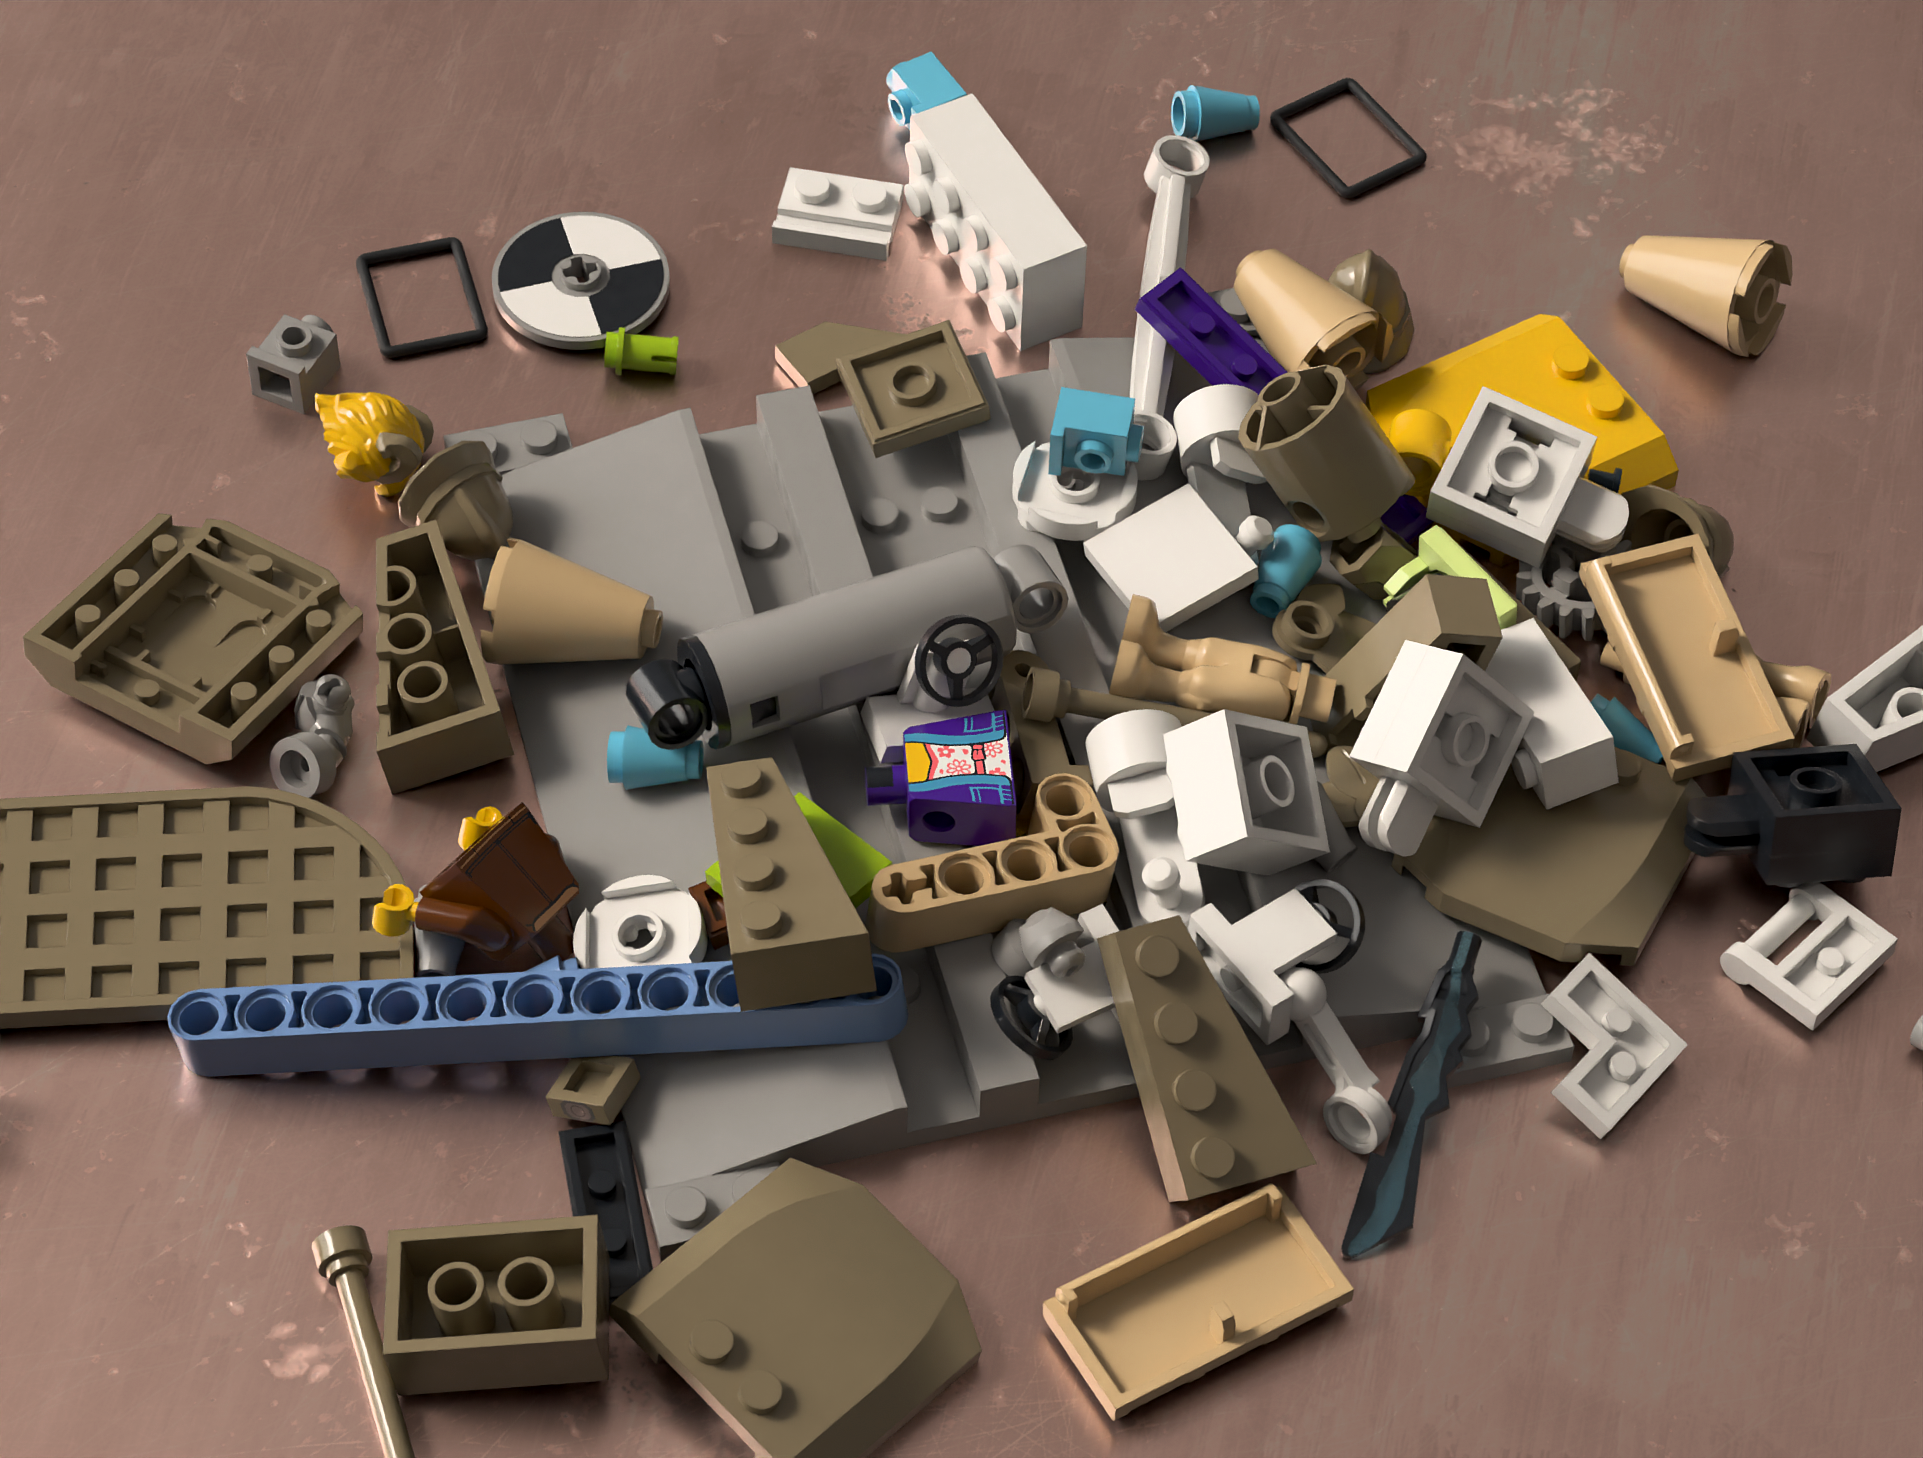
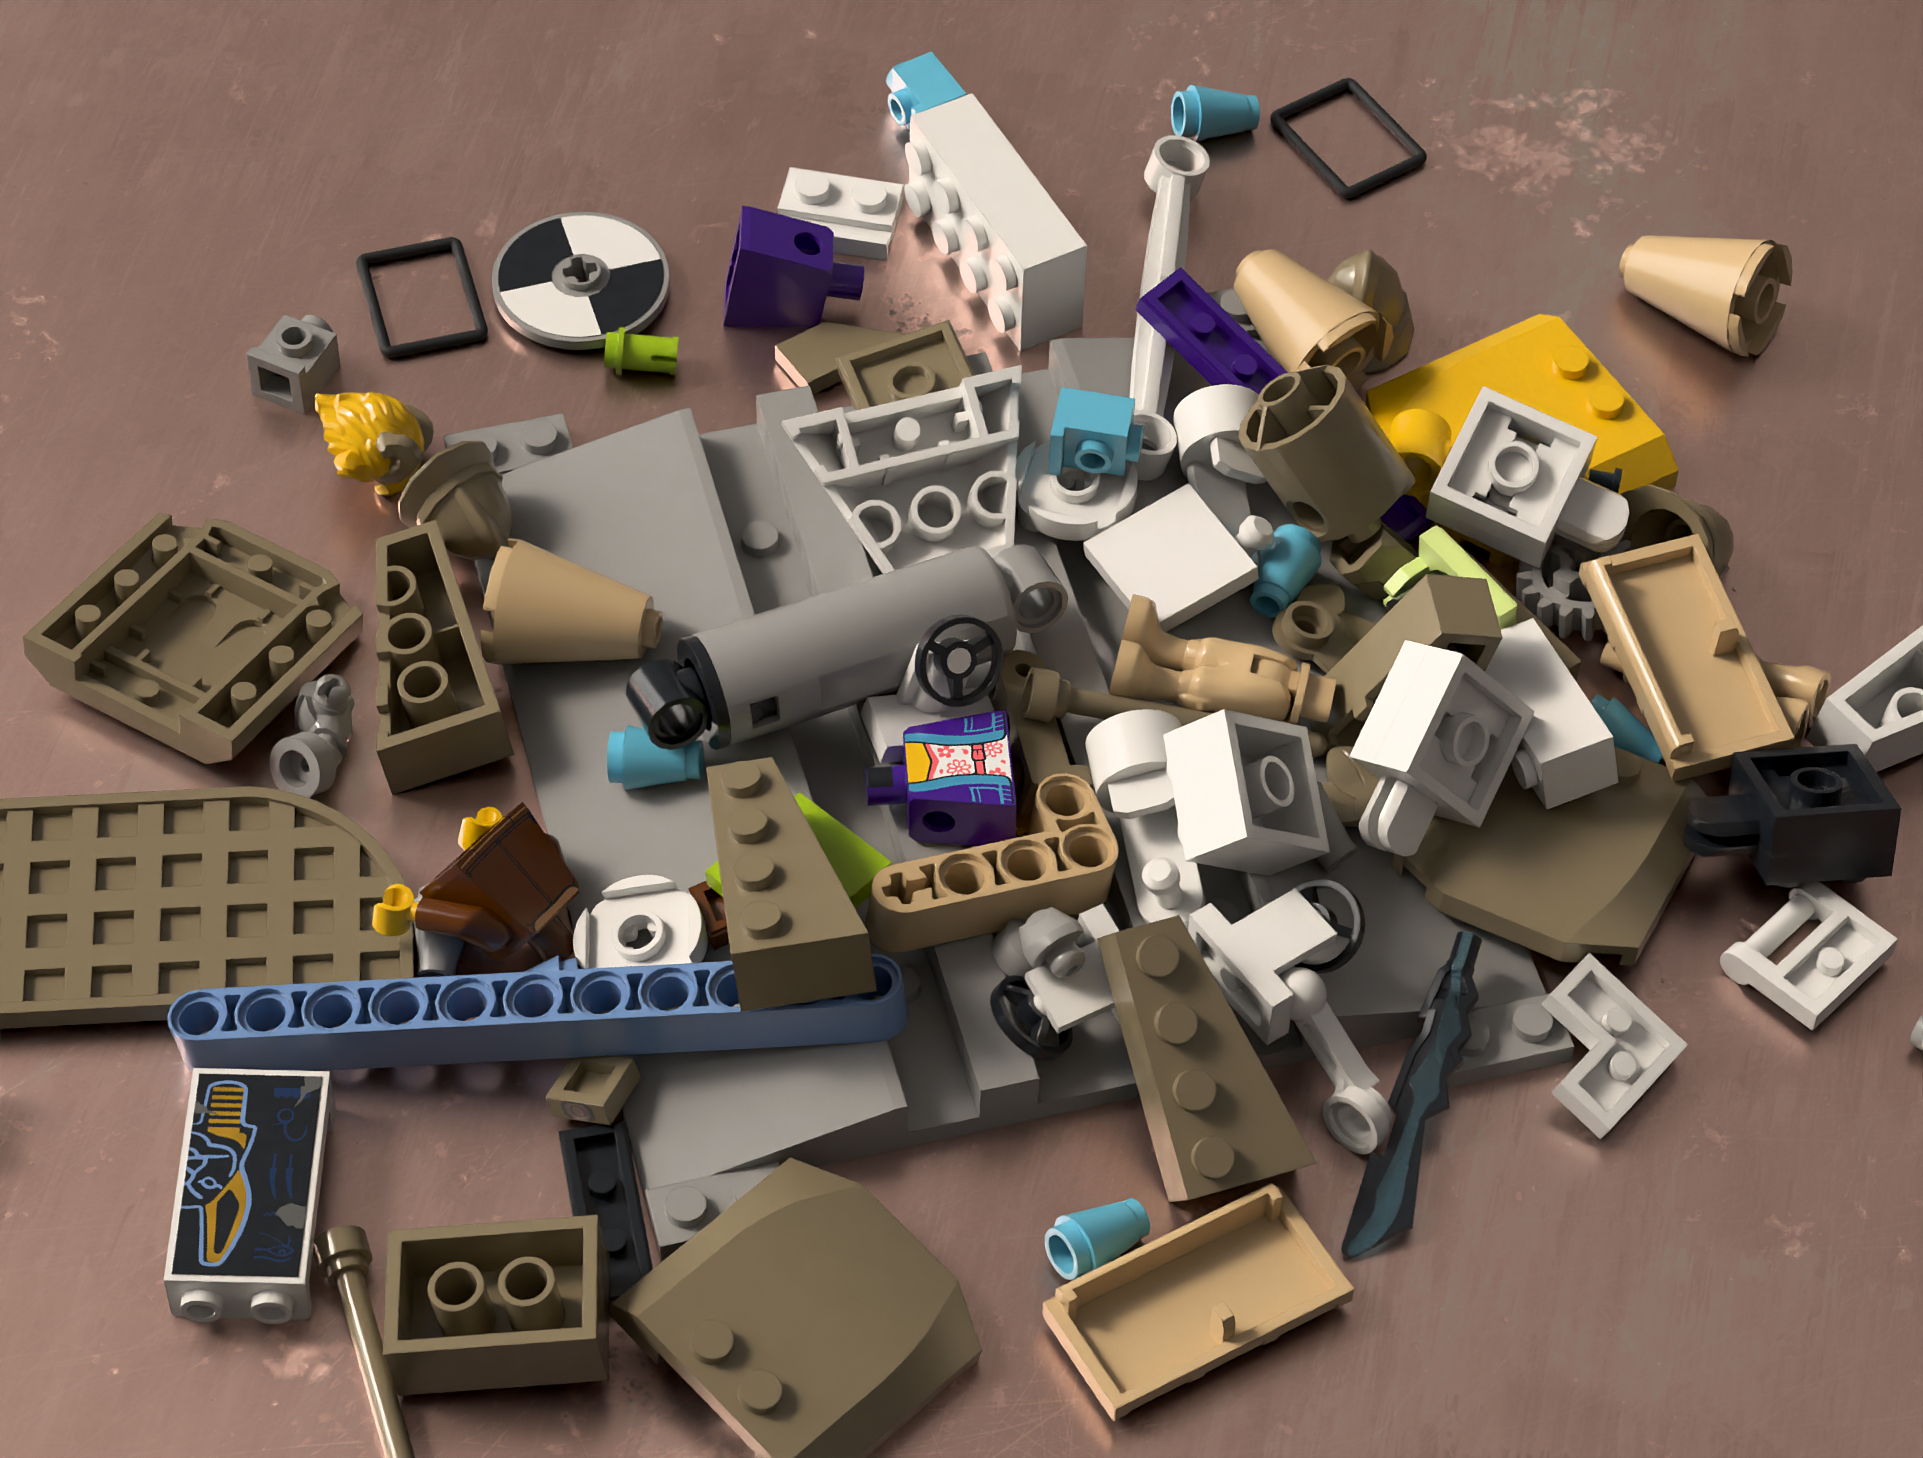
none -> panel [164,1068,336,1324]
none -> dark purple torso [723,206,865,328]
none -> white wedge [781,365,1022,574]
none -> medium azure cone [1044,1198,1151,1280]

